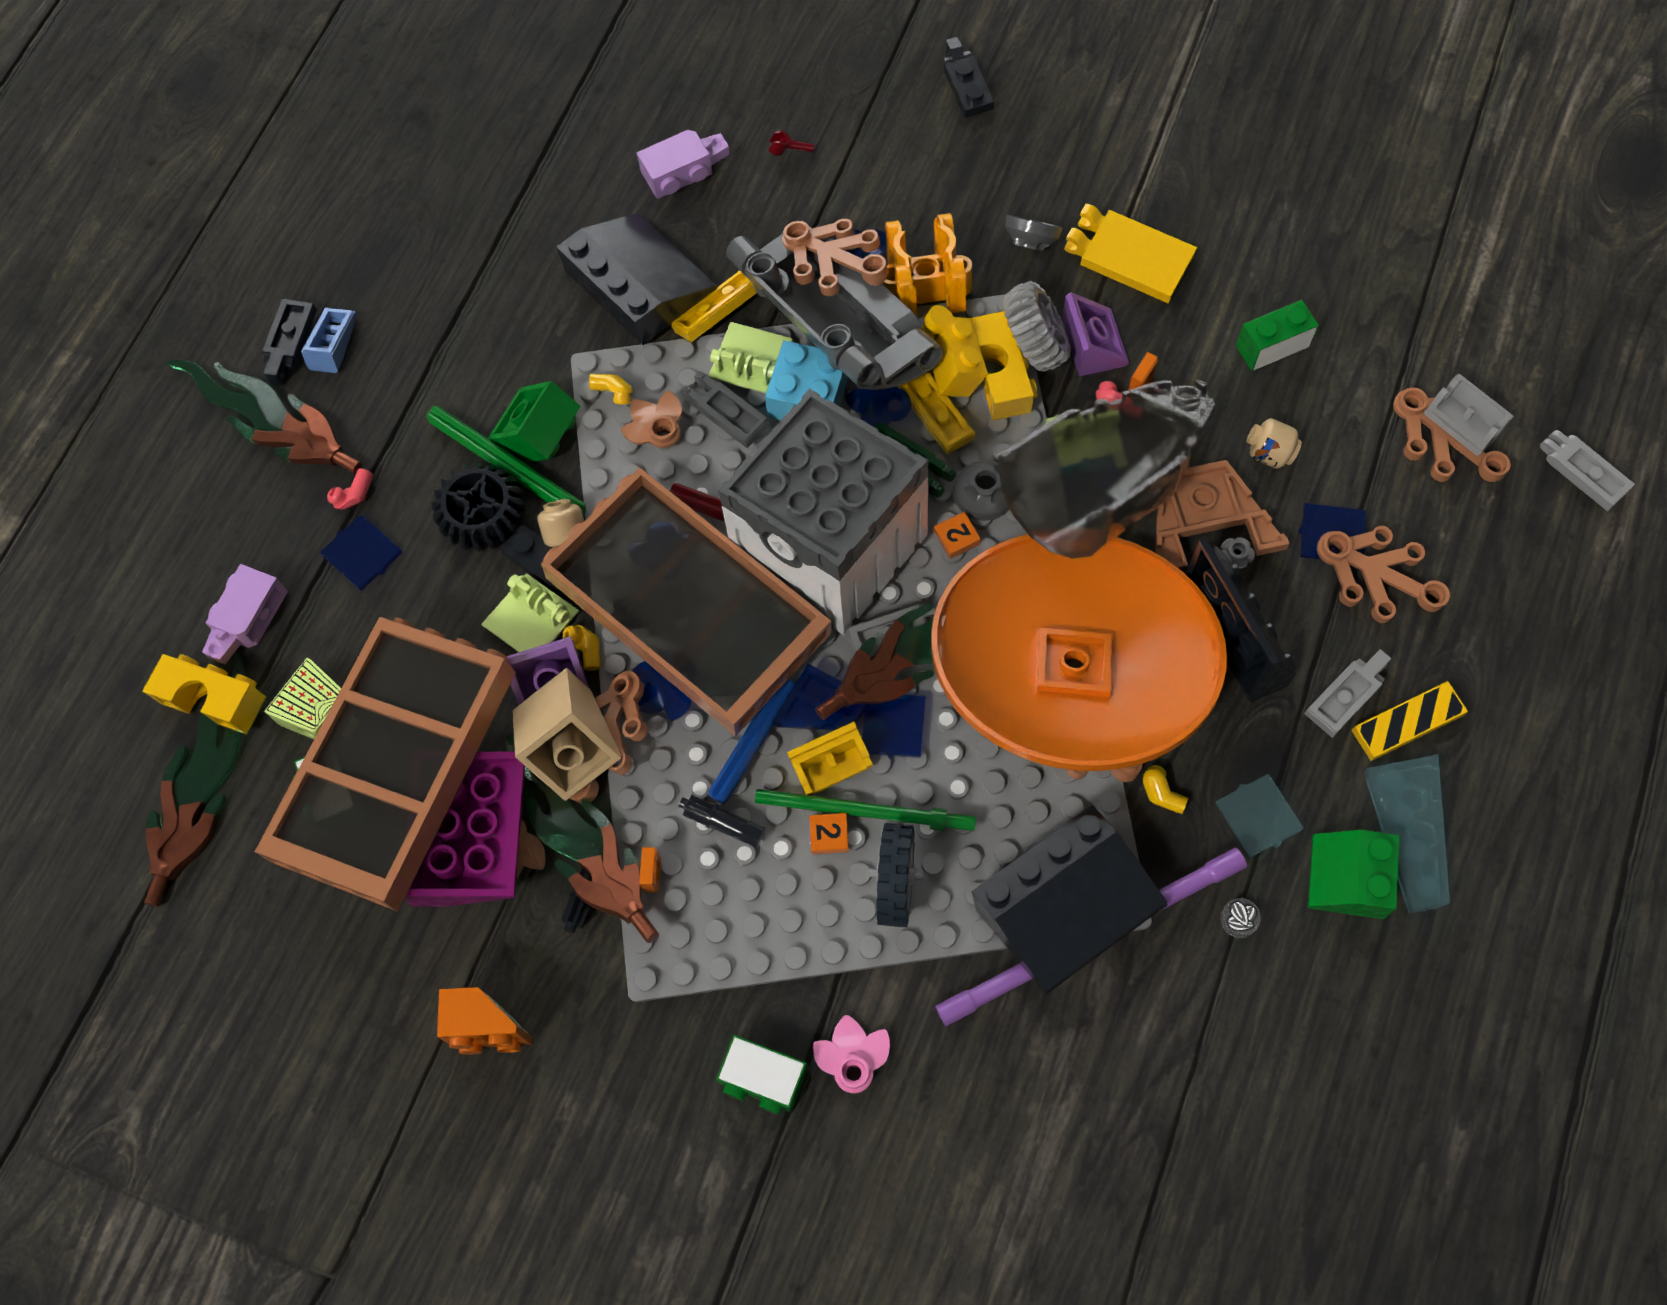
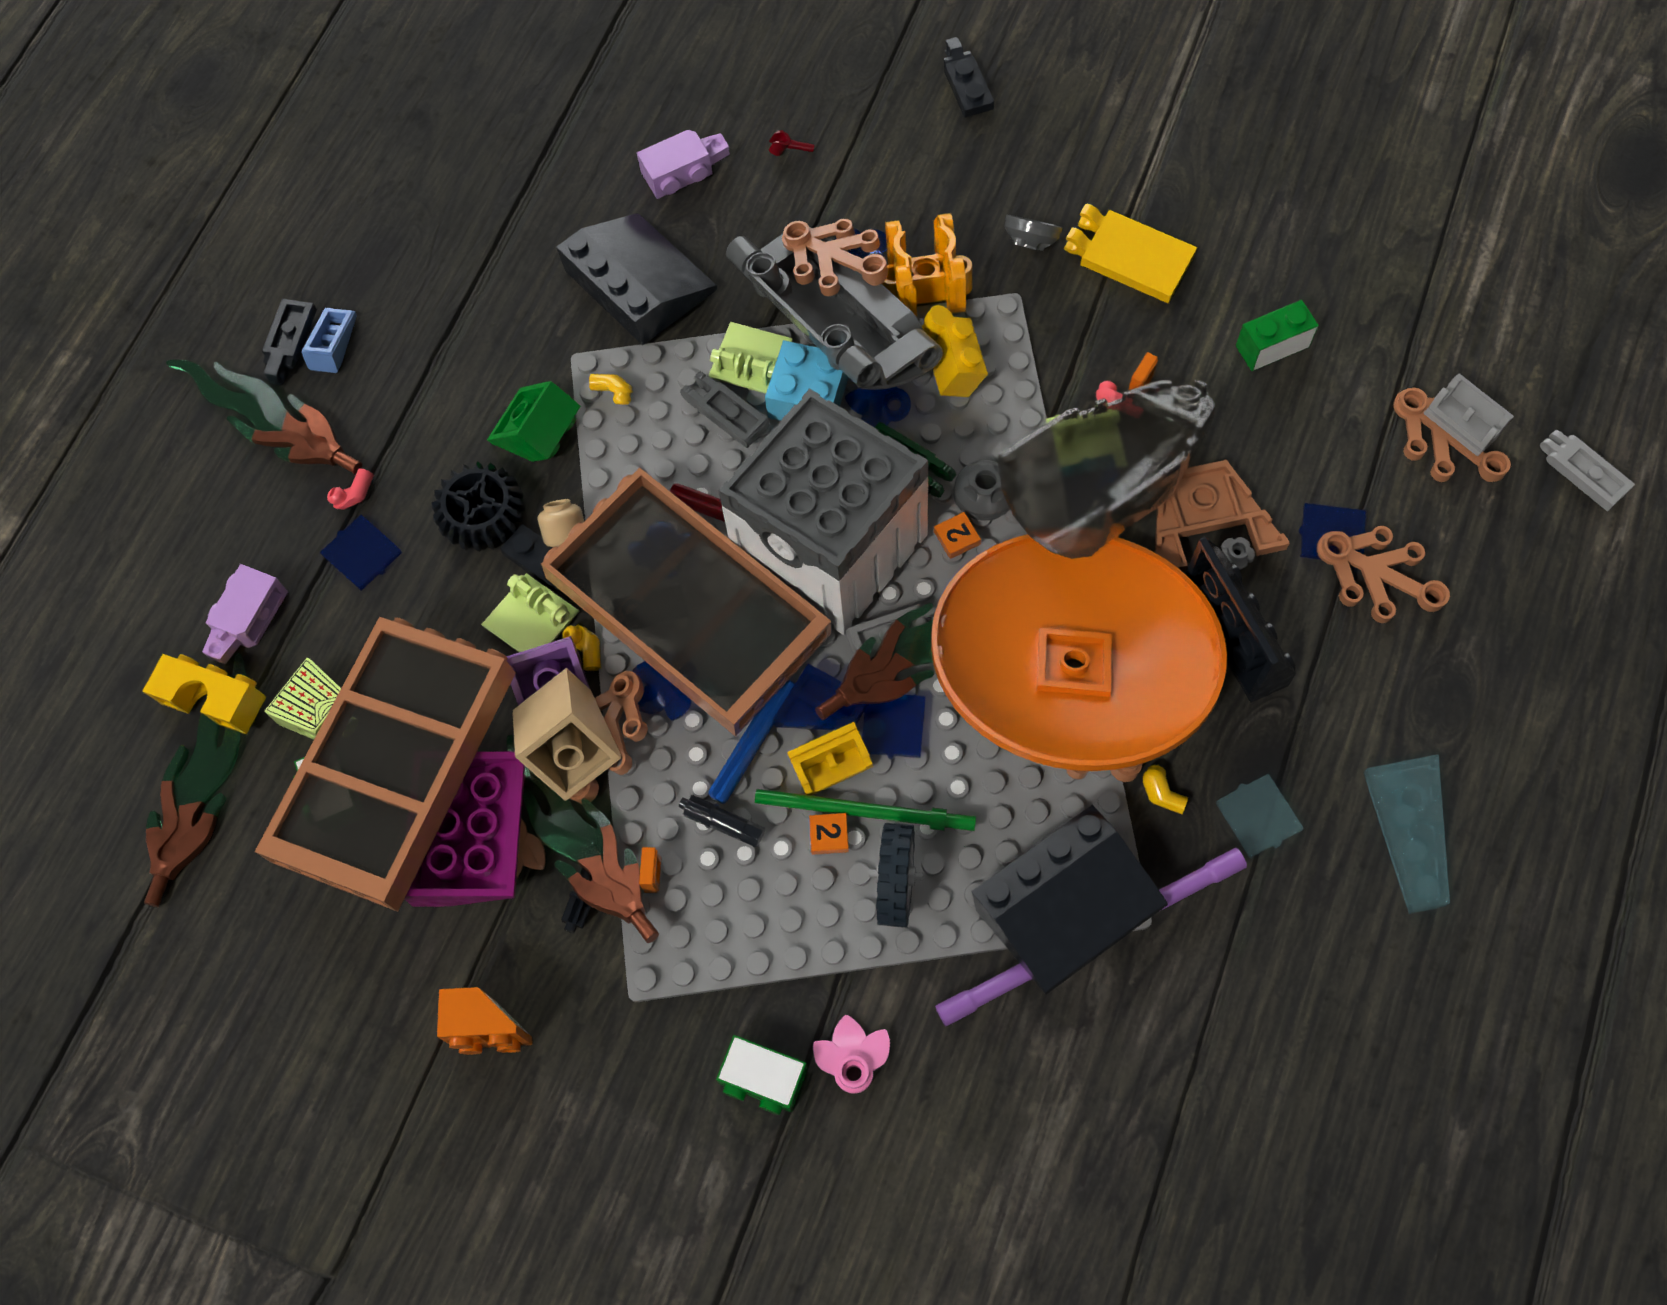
green axle [426,406,587,516] -> none
nougat plate [620,391,683,448] -> none
yellow tile [671,271,756,343] -> none
yellow tile [896,371,976,455] -> none
yellow arch [971,311,1038,421] -> none
light grey gear [1003,281,1071,372] -> none
medium lavender slope [1062,292,1129,376] -> none
tile [1220,898,1261,938] -> none
tan head [1247,418,1302,469] -> none
light grey hinge [1304,649,1391,738] -> none
green slope [1307,830,1399,920] -> none
yellow tile [1351,681,1468,761] -> none

